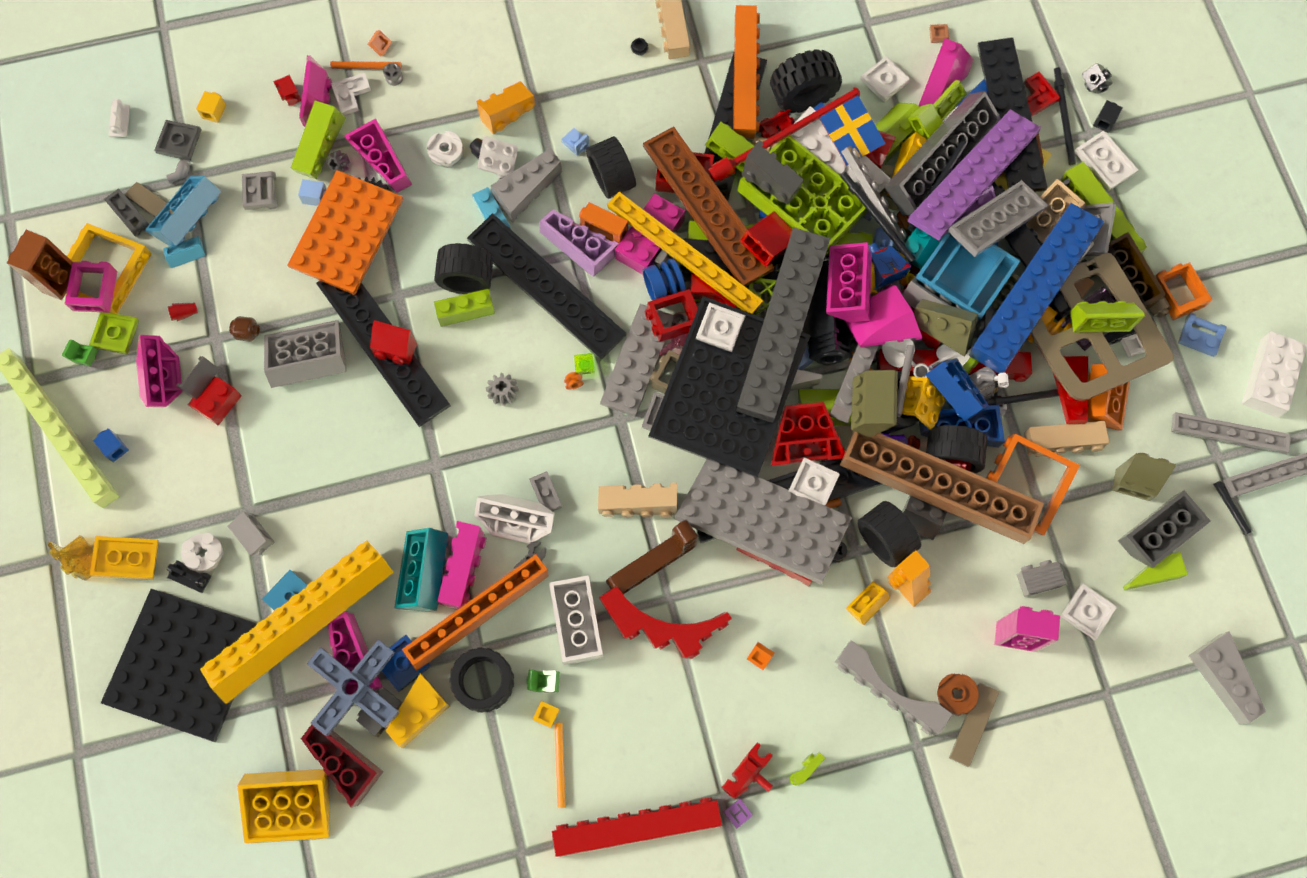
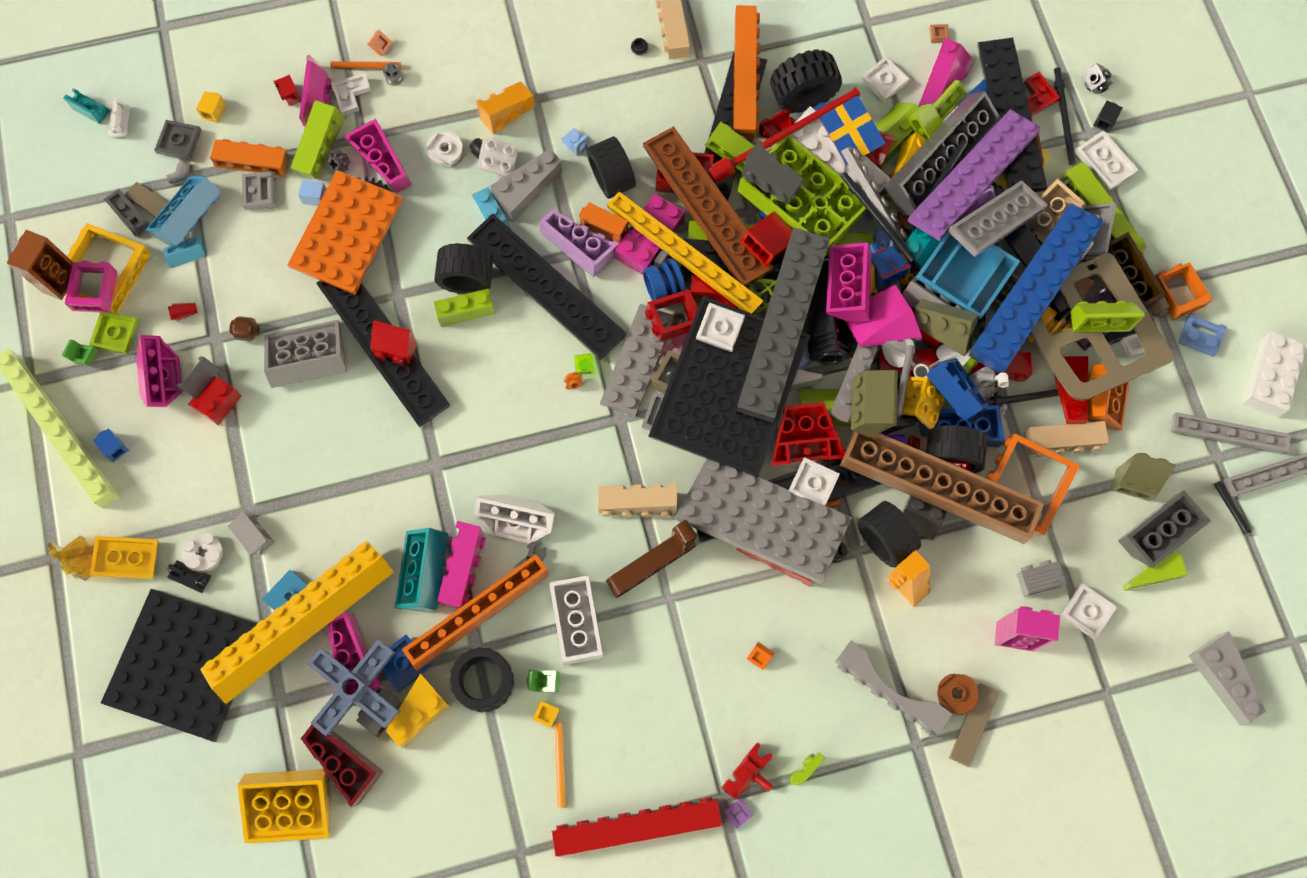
light grey gear [486,372,519,406] -> none
light grey plate [529,471,562,512] -> none
red arch [599,586,732,659] -> none
yellow slope [846,581,890,625] -> none
none -> teal hinge [63,88,110,124]
none -> orange brick [210,139,290,177]

